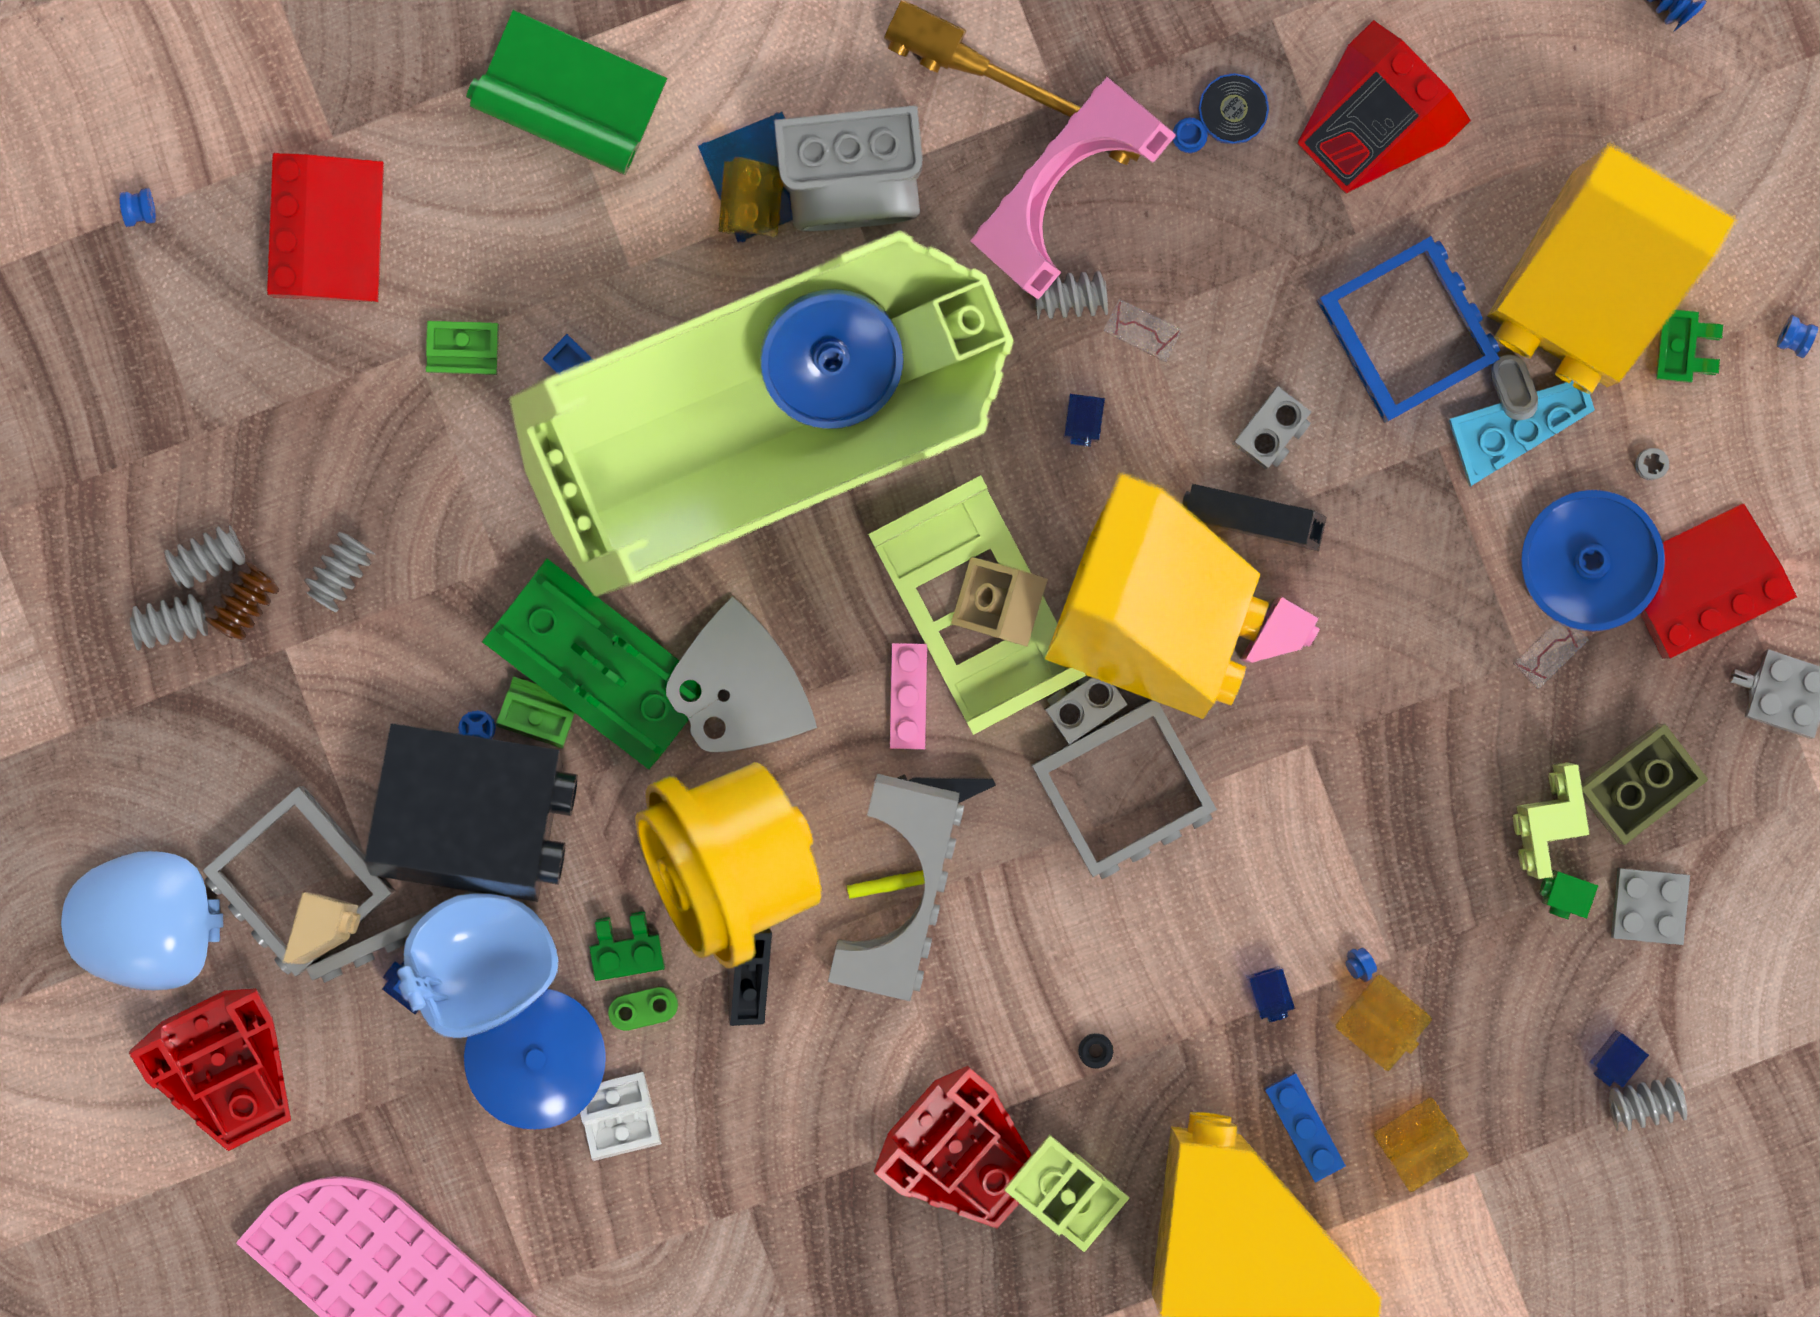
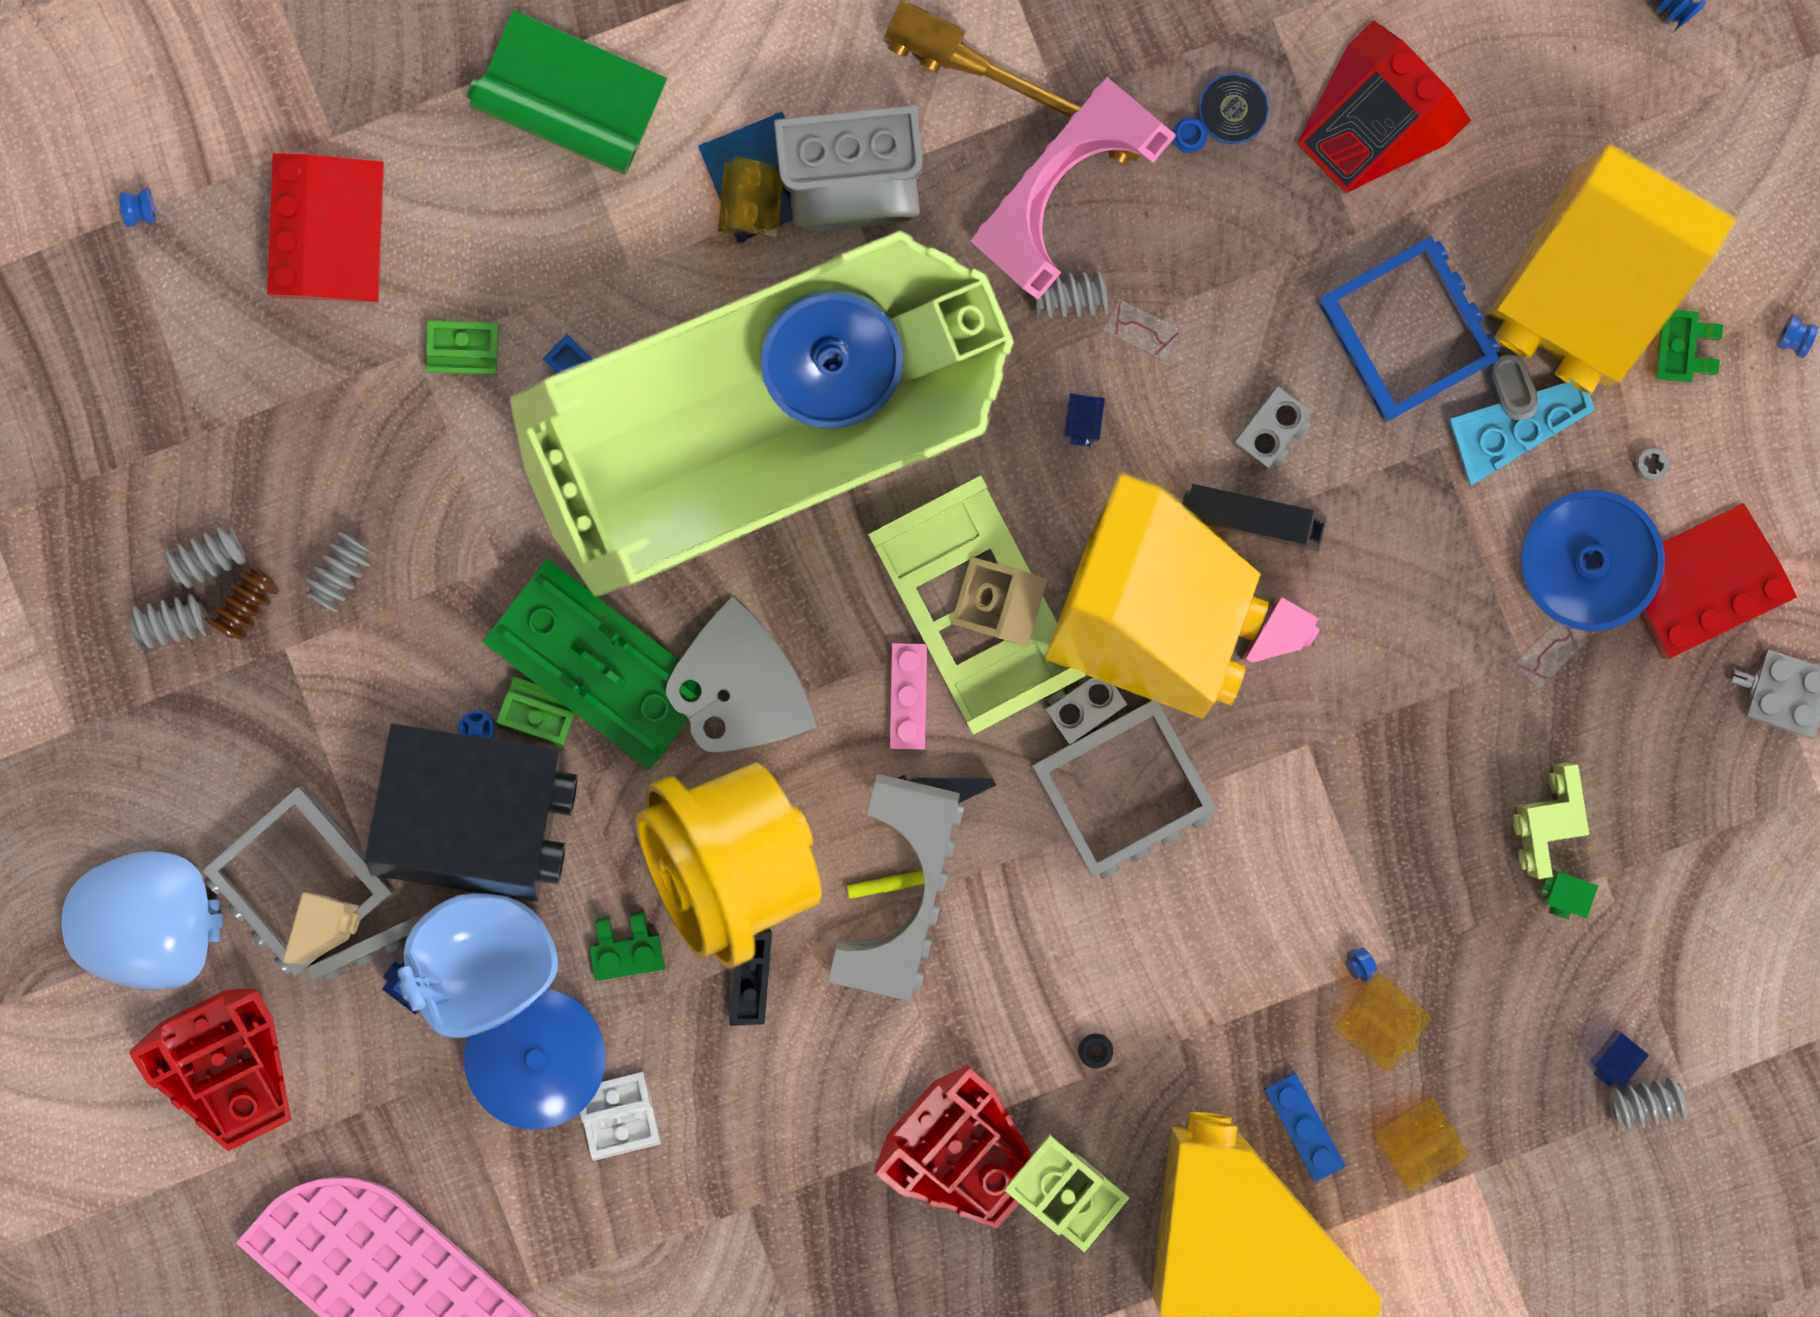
bright green plate [608,986,678,1031] -> none
clear blue brick [1246,966,1295,1022] -> none
olive brick [1581,723,1708,845] -> none
light grey plate [1611,868,1690,945] -> none

